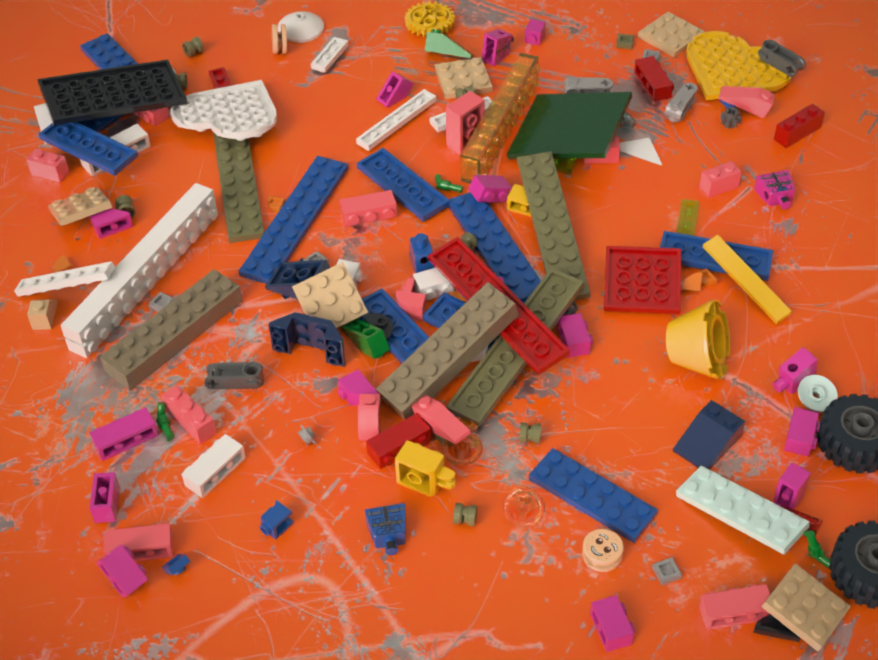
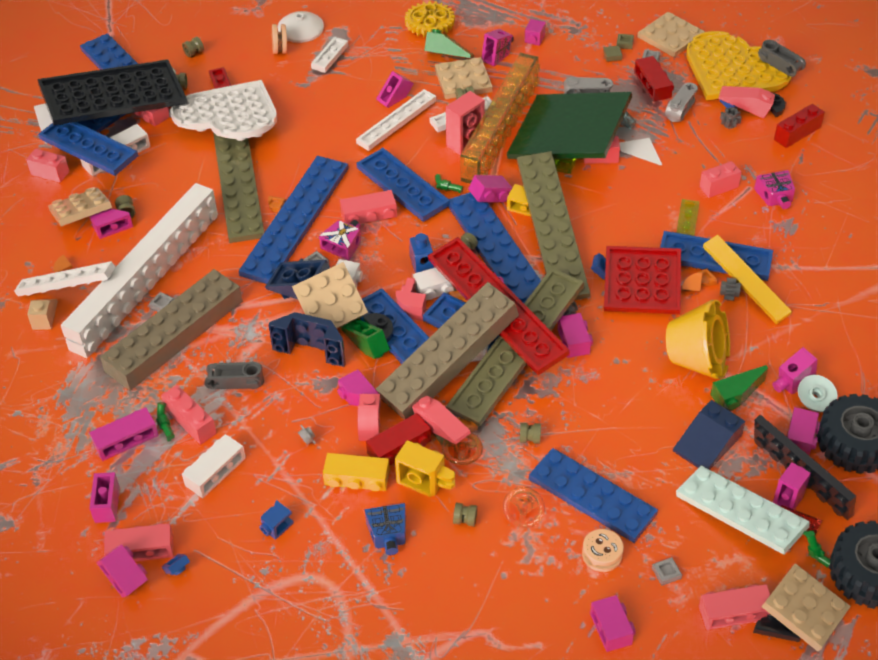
none -> dark pink torso [319,220,361,261]
none -> yellow brick [323,453,390,491]
none -> blue plate [591,253,606,280]
none -> olive tile [603,46,622,61]
none -> green slope [710,365,768,410]
none -> dark grey gear [720,277,741,301]
none -> black plate [754,415,856,520]
none -> black plate [770,93,786,117]

